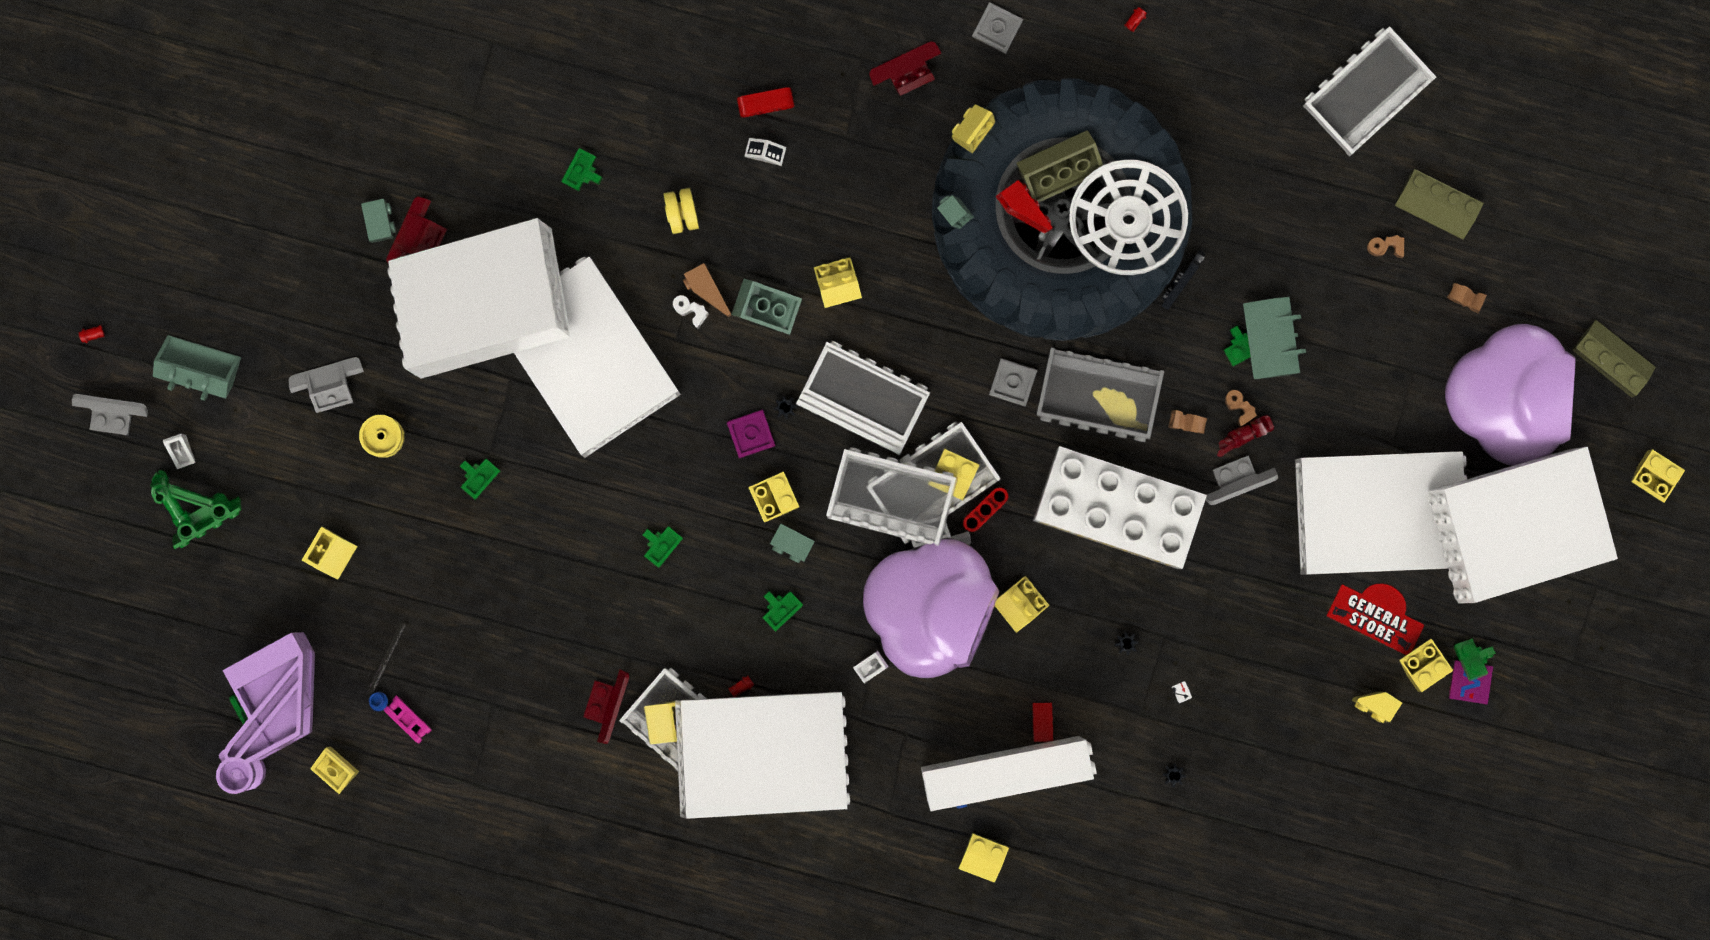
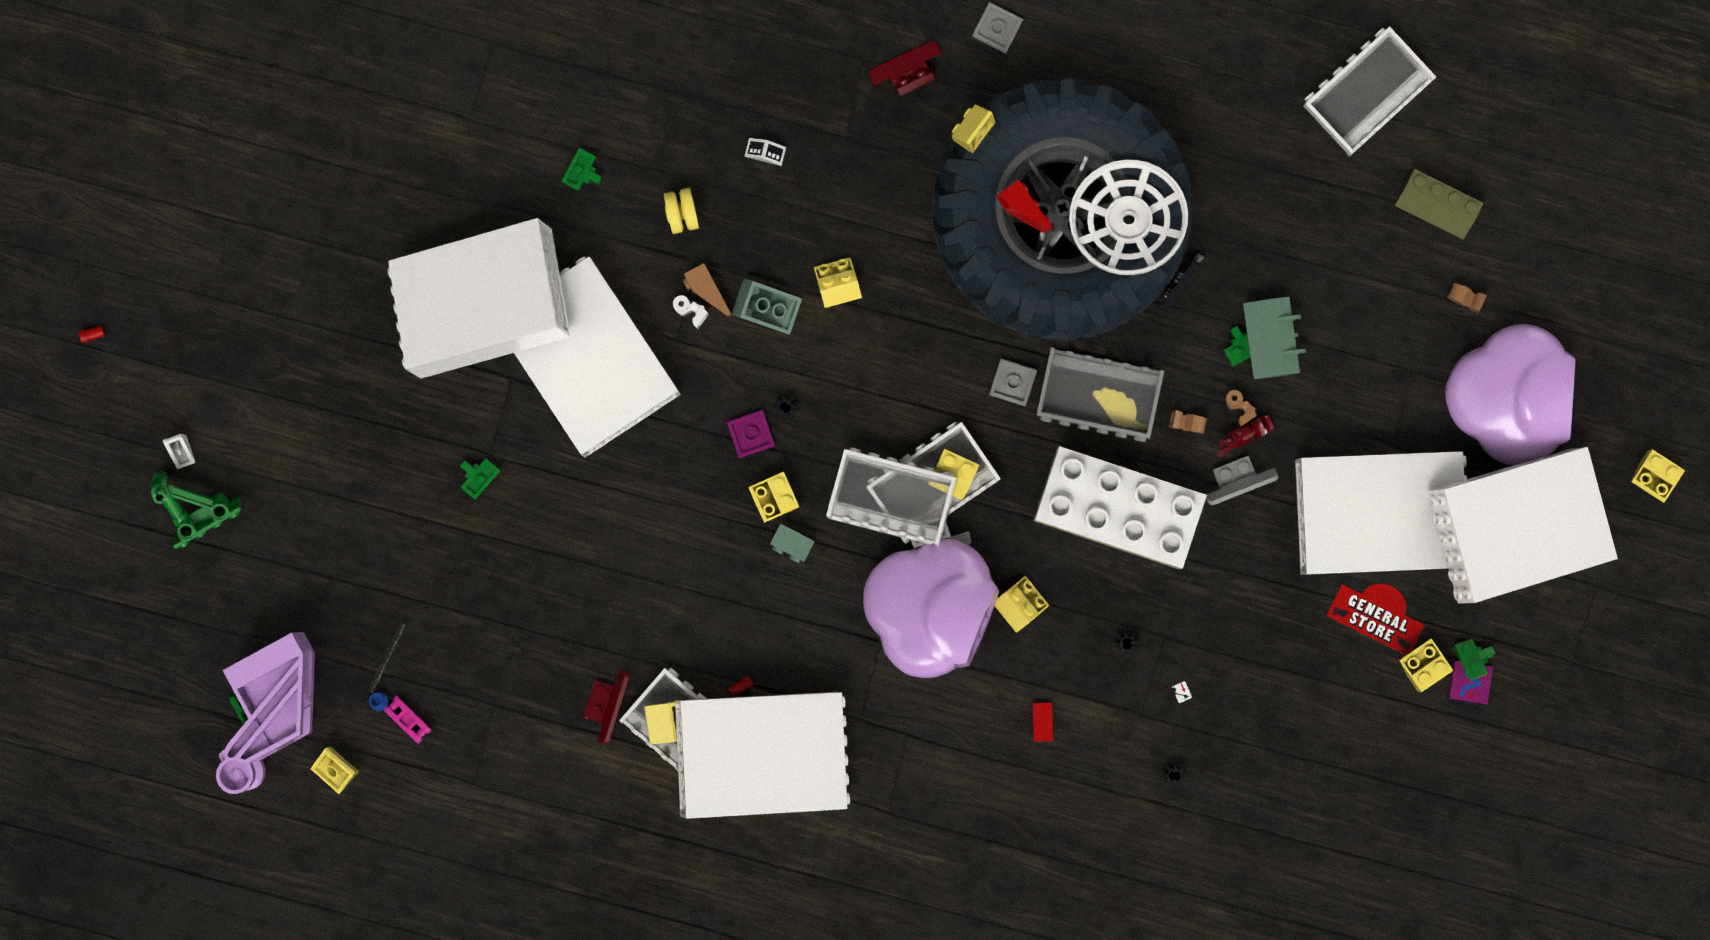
light grey plate [72,394,148,436] -> none
sand green piece [153,335,241,401] -> none
light grey plate [289,357,364,413] -> none
light yellow slope [302,527,358,580] -> none
light yellow wheel [359,415,404,458] -> none
sand green brick [361,199,396,243] -> none
dark red plate [386,197,447,264] -> none
green hinge [643,526,683,568] -> none
red beam [737,87,795,117] -> none
green hinge [762,591,803,632] -> none
window [796,341,930,455] -> none
white slope [853,651,889,683] -> none
white container [921,736,1097,811] -> none
sand green brick [937,195,974,229] -> none
light yellow slope [958,833,1009,883] -> none
red beam [963,488,1008,532] -> none
olive slope [1016,130,1103,203] -> none
red pin [1124,7,1147,32] -> none
light yellow slope [1352,691,1402,723] -> none
medium nougat leg [1367,235,1404,259] -> none
olive slope [1571,320,1656,397] -> none

